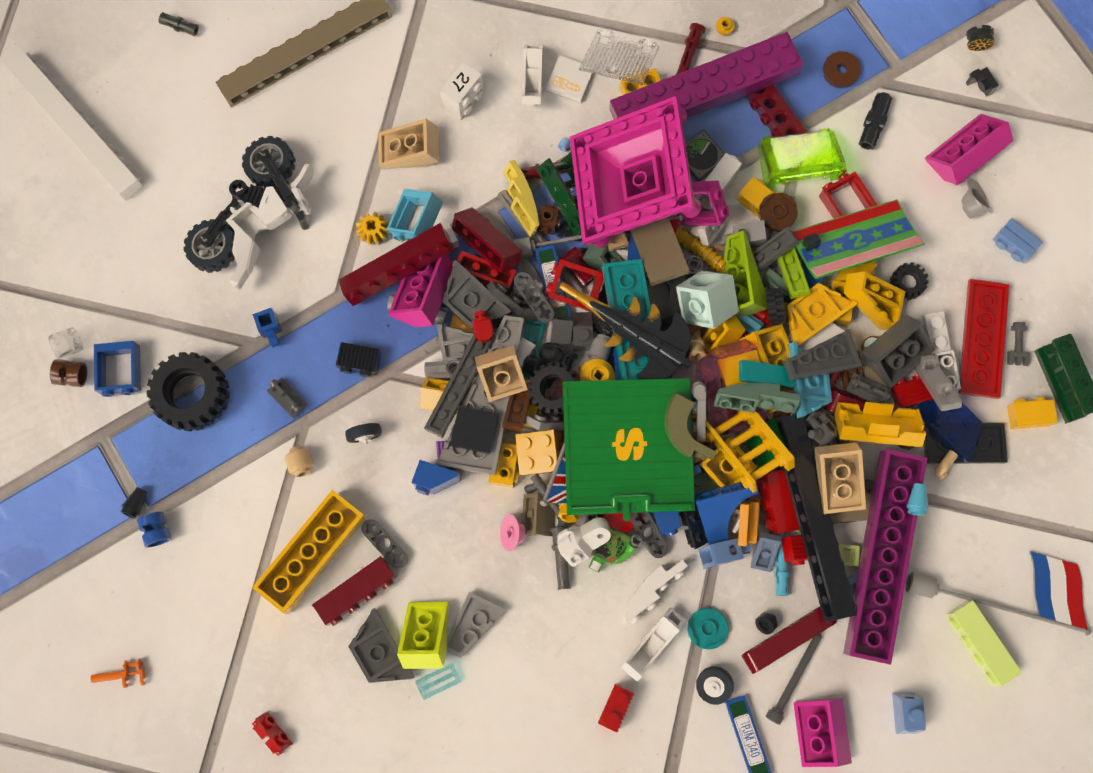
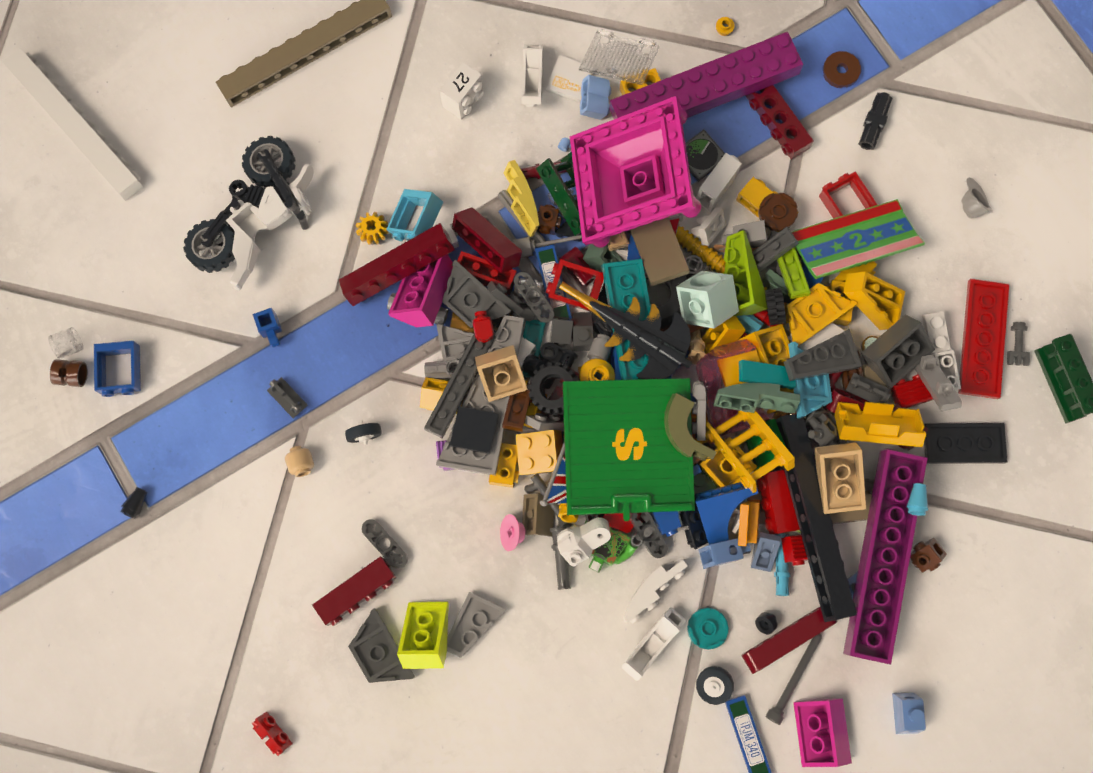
orange piece [90,658,146,688] -> none
blue wheel [137,512,171,548] -> none
black tyre [146,352,230,431] -> none
pearl dark grey pin [158,12,199,36] -> none
yellow brick [252,490,367,614] -> none
black brick [335,342,381,377] -> none
tan slope [378,118,439,169] -> none
blue slope [411,460,461,496] -> none
clear light blue tile [415,663,462,700] -> none
red brick [598,684,634,732] -> none
dark red pin [676,23,706,74] -> none
dark pink window [677,180,730,226] -> none
clear neon green windscreen [758,128,847,189] -> none
black piece [802,233,821,251] -> none
yellowish green plate [839,544,860,567] -> none
black tyre [890,262,929,300] -> none
flag [906,551,1091,636] -> none
clear blue wing [910,399,983,464] -> none
dark pink slope [925,114,1014,185] -> none
tan arm [934,450,958,480] -> none
yellowish green brick [946,600,1022,686] -> none
pearl dark grey wheel [966,25,995,51] -> none
black bracket [966,67,999,97] -> none
medium blue brick [992,218,1043,263] -> none
yellow brick [1007,397,1058,430] -> none
none -> light blue brick [580,75,611,120]
none -> reddish brown brick [910,538,947,573]

